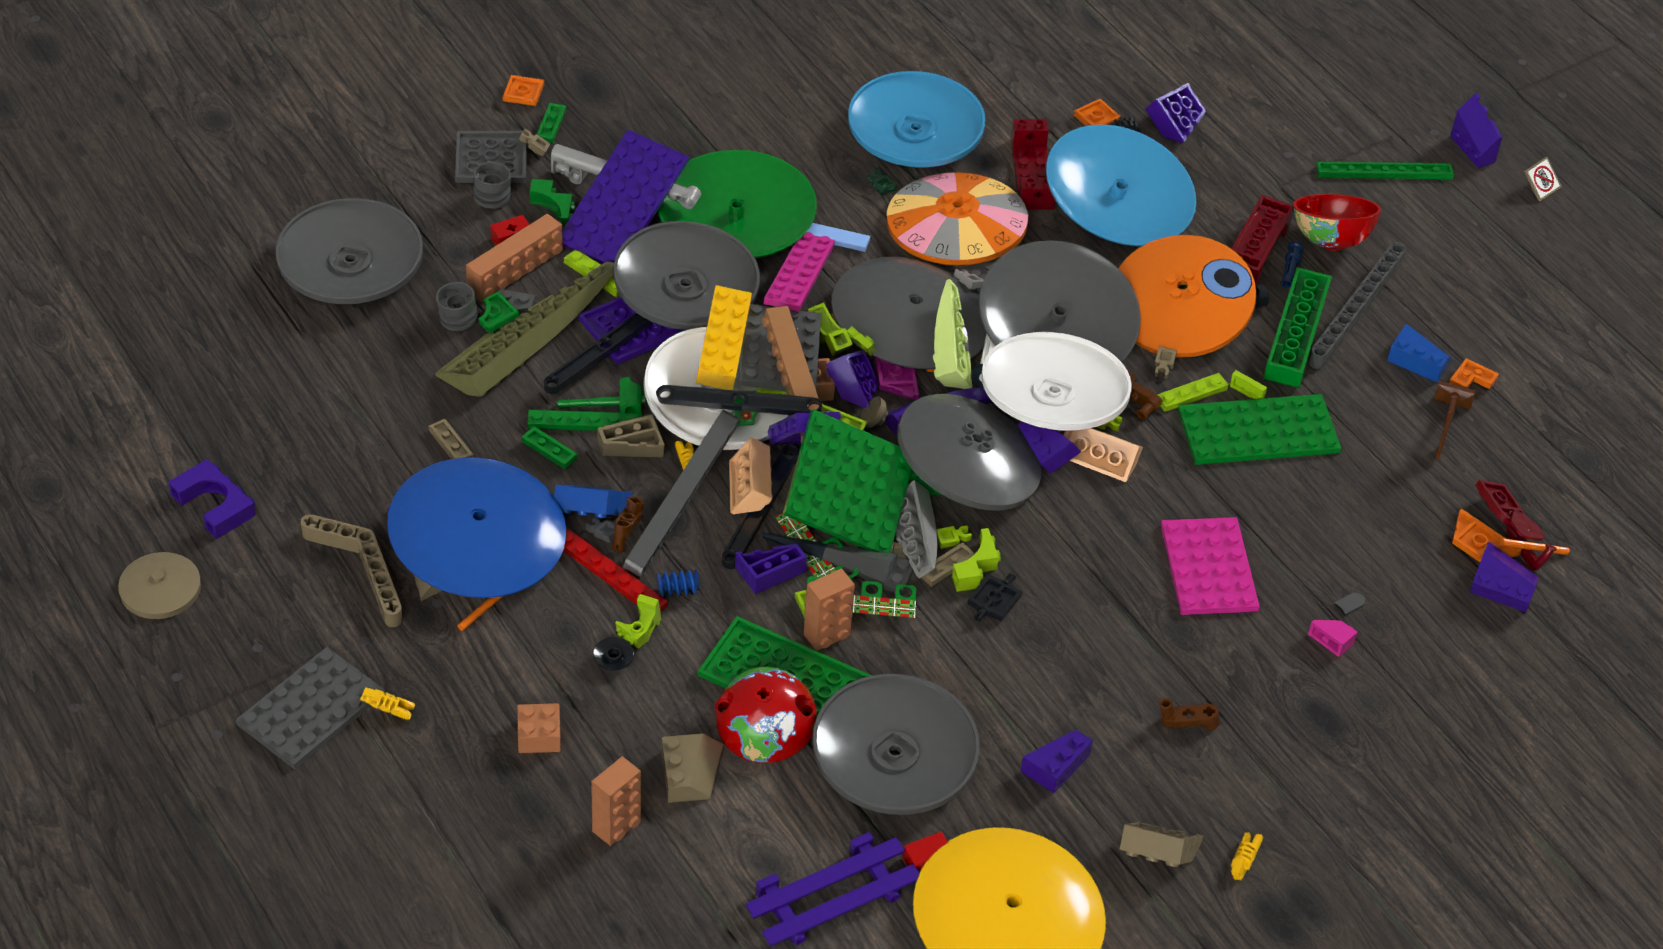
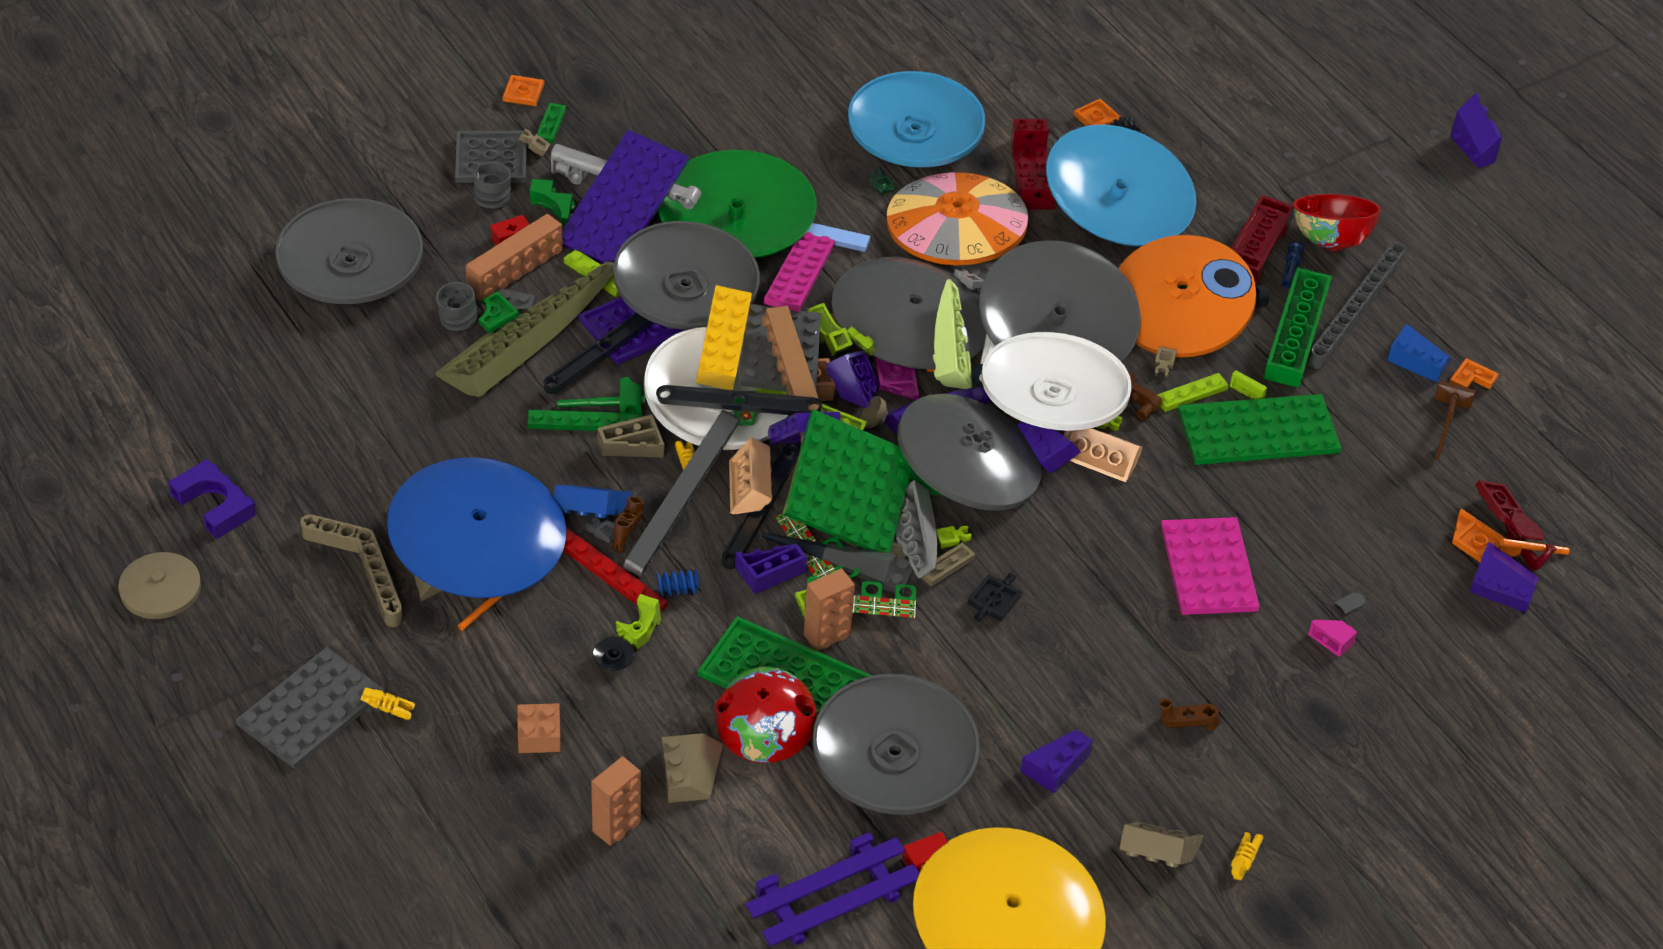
dark tan tile [428,419,474,459] -> none
green plate [521,426,577,469] -> none
lime arch [952,528,1001,592] -> none
dark purple wedge [1145,83,1206,143] -> none
green tile [1315,162,1454,179] -> none
piece [1524,157,1562,202] -> none

